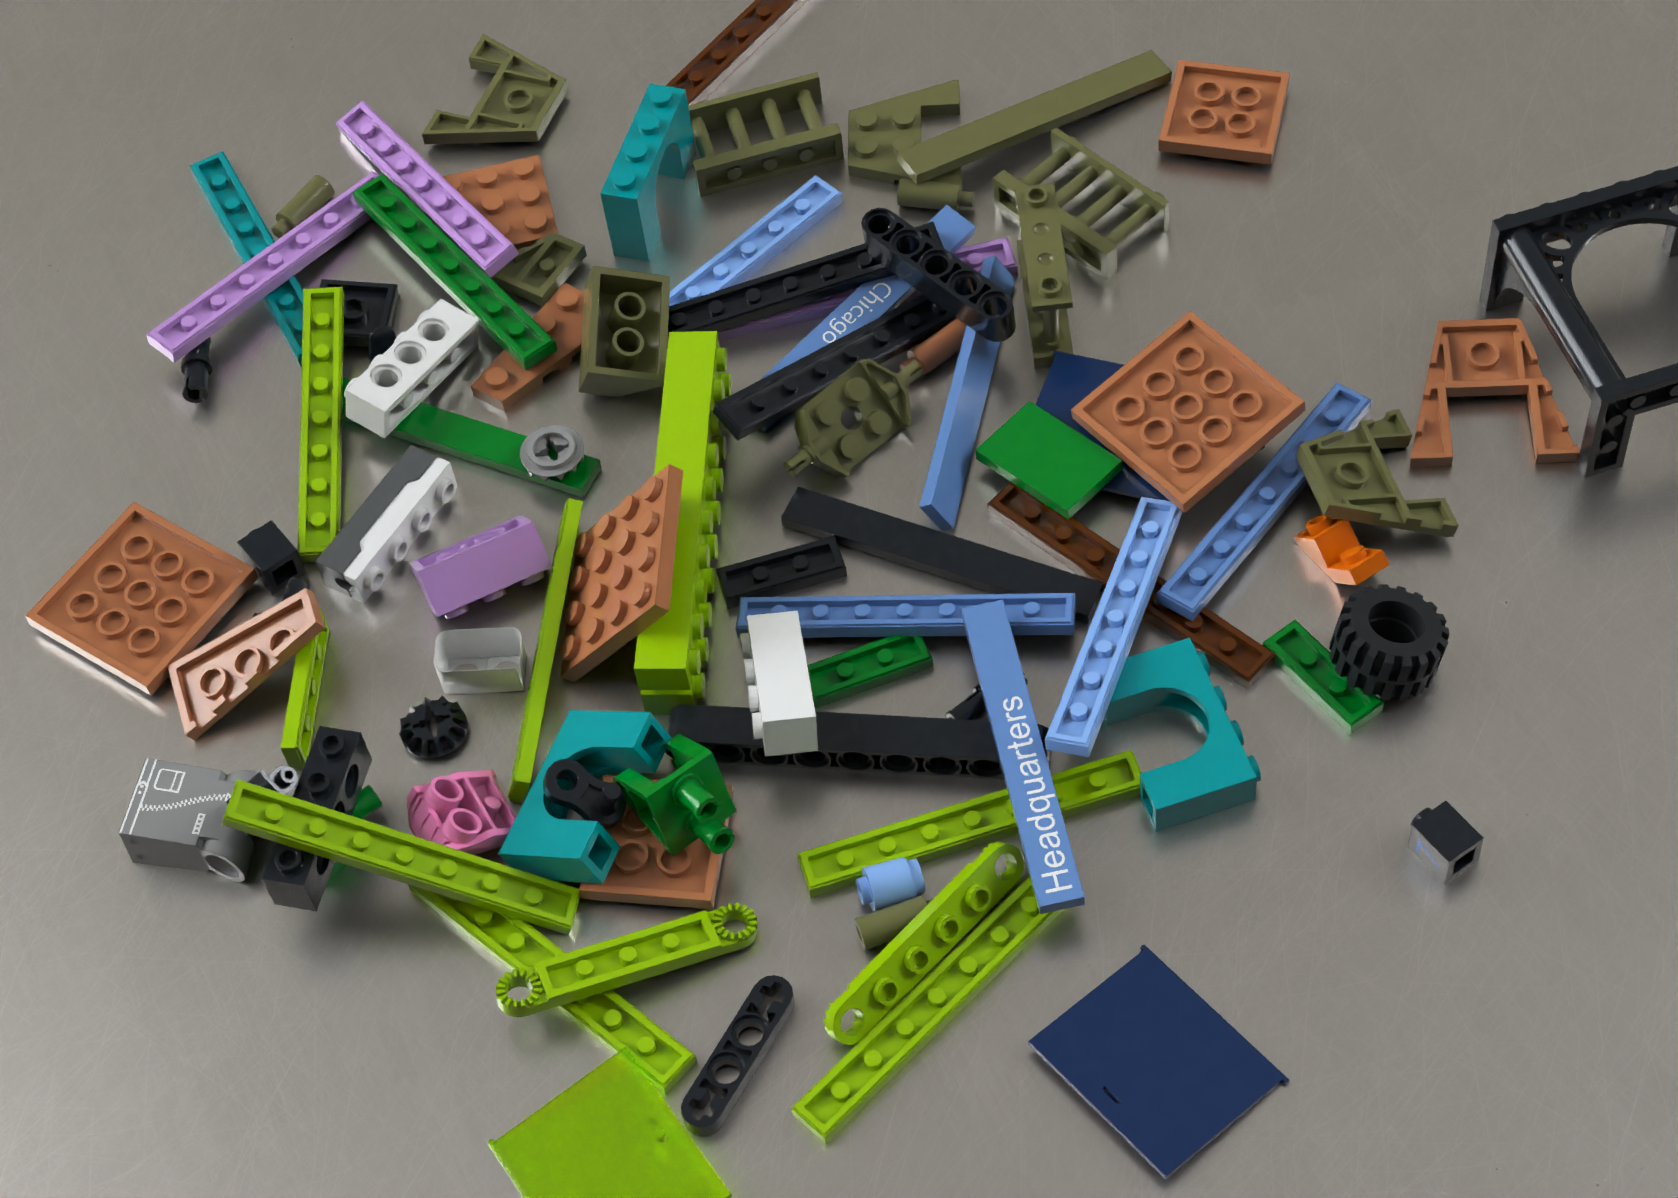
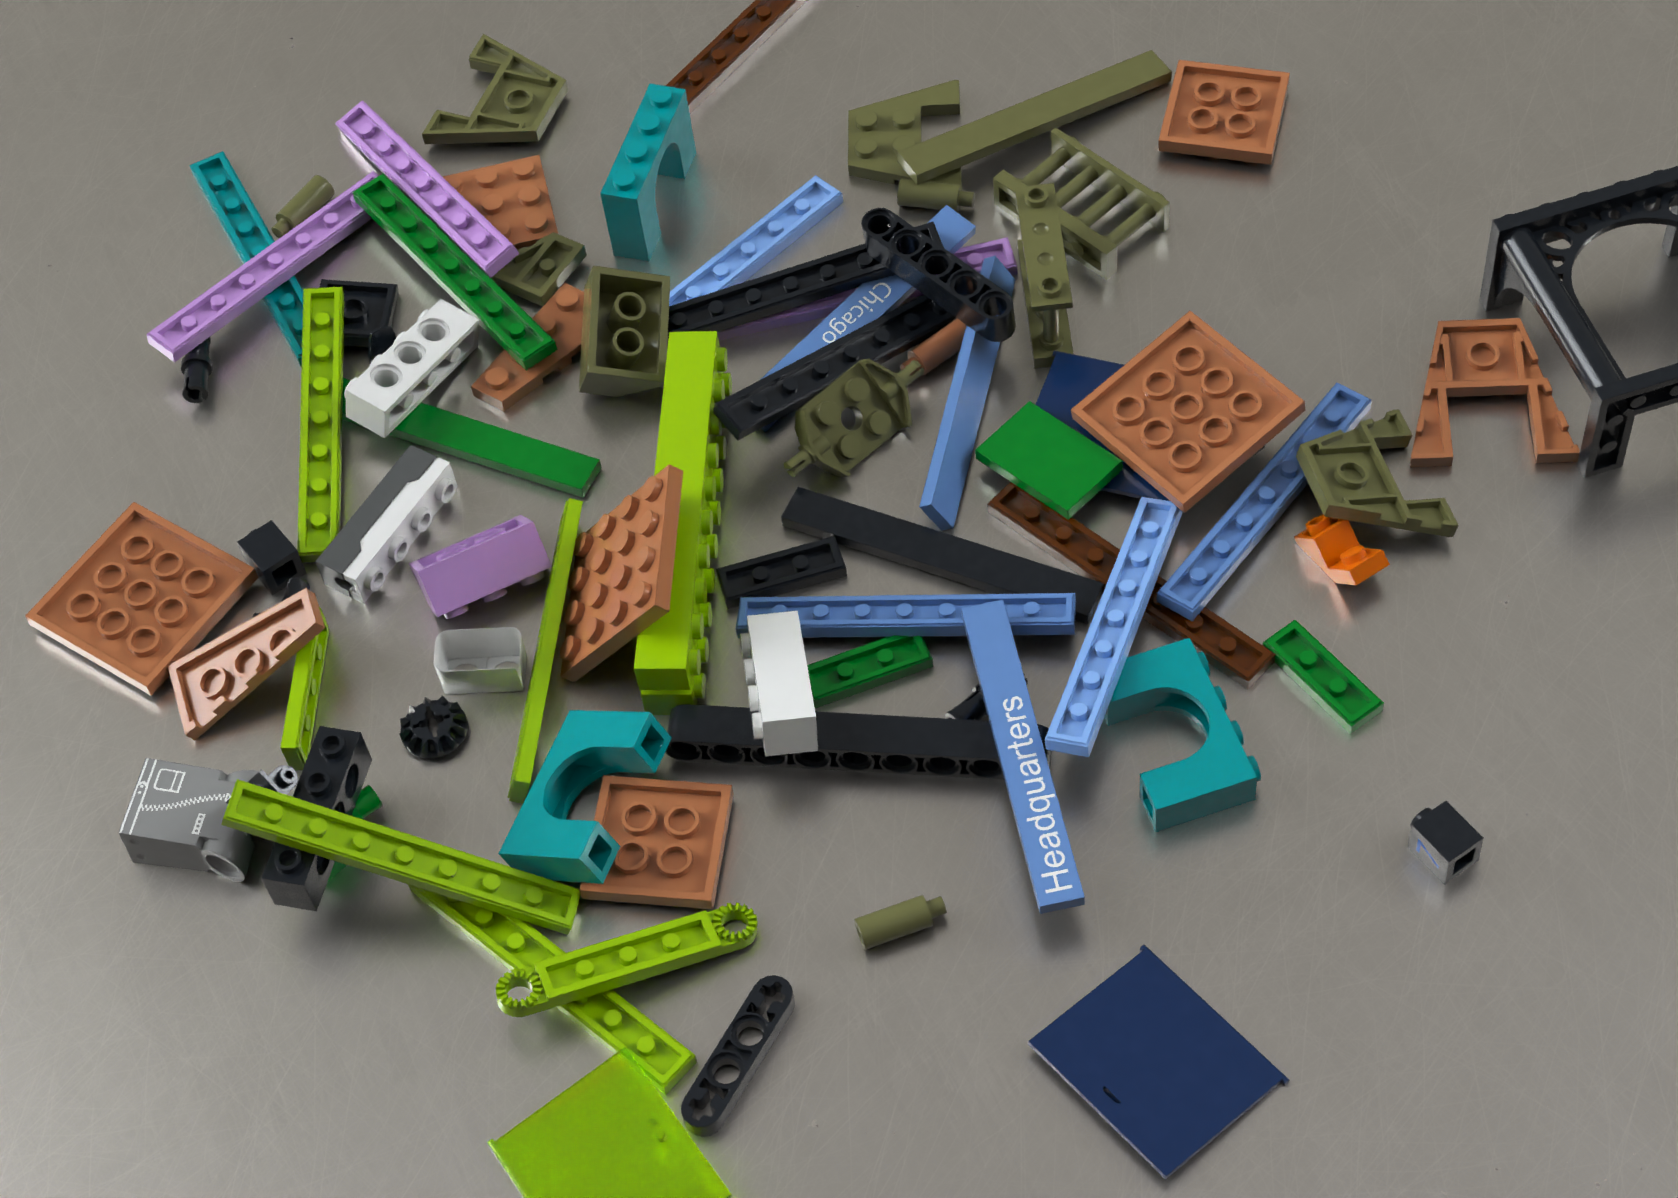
bright pink slope [407,770,516,855] -> none
light grey gear [520,425,584,482] -> none
black piece [543,759,626,829] -> none
green piece [613,734,737,856] -> none
olive fence [688,72,844,197] -> none
lime tile [791,876,1064,1144] -> none
lime tile [796,749,1142,898] -> none
lime plate [823,841,1024,1045] -> none
light blue brick [856,857,925,911] -> none
black tyre [1329,584,1449,701] -> none

